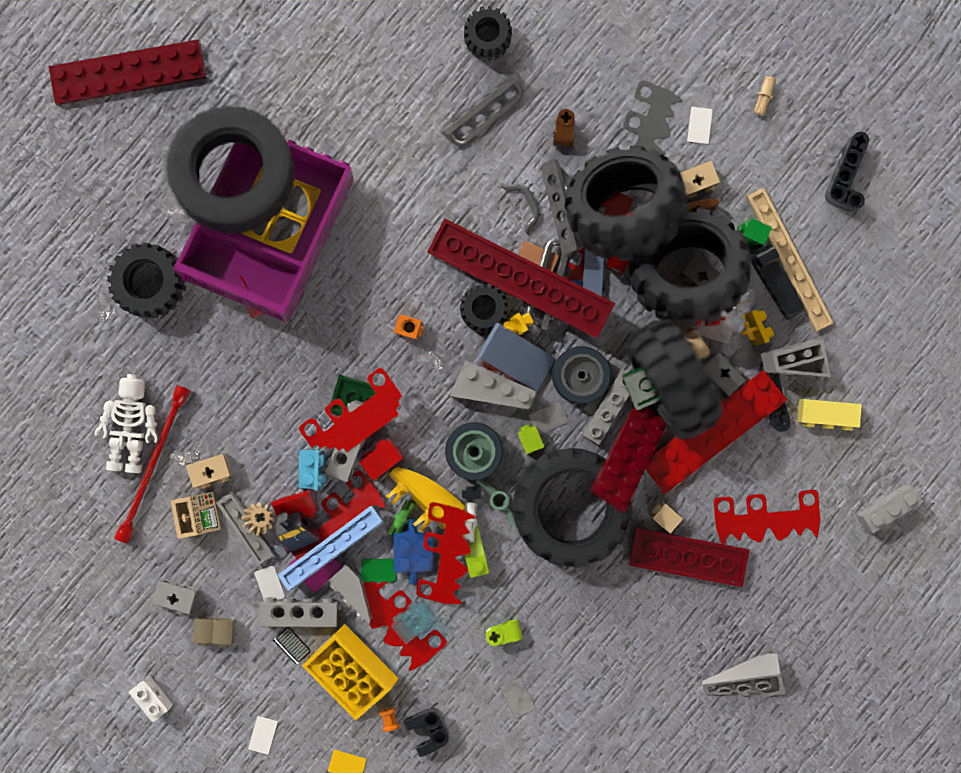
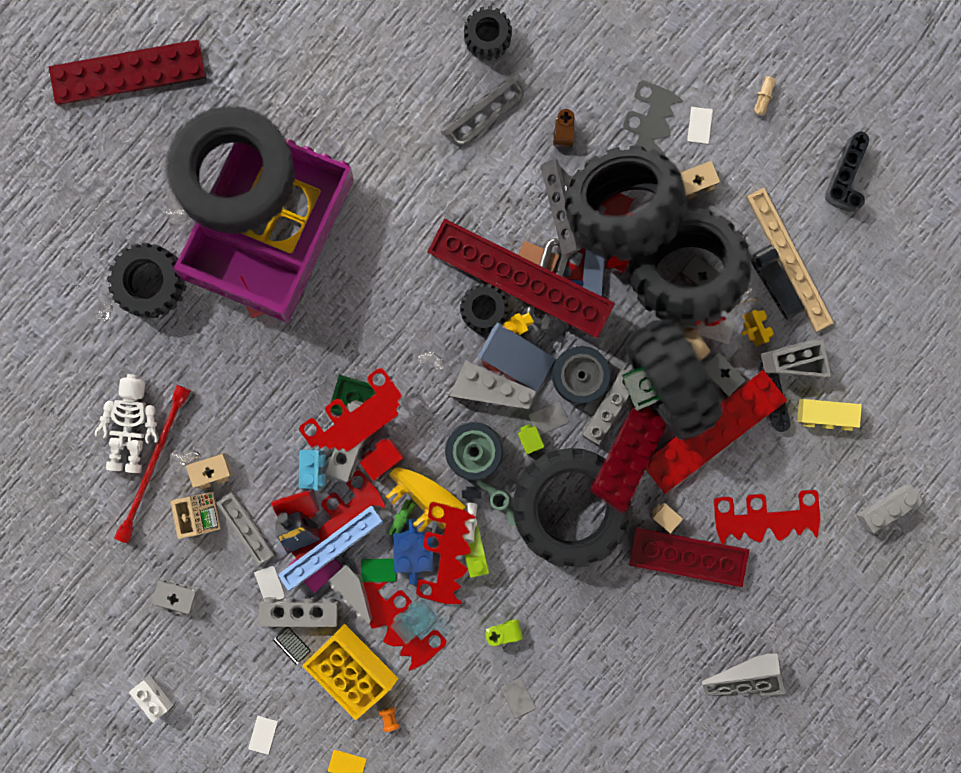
dark tan brick [193,617,236,648] -> none
tan gear [241,503,275,536] -> none
orange brick [394,314,424,340] -> none
black piece [403,707,449,757] -> none
dark grey animal [502,183,540,233] -> none
reddish brown slope [686,199,720,212] -> none
green brick [737,218,772,250] -> none

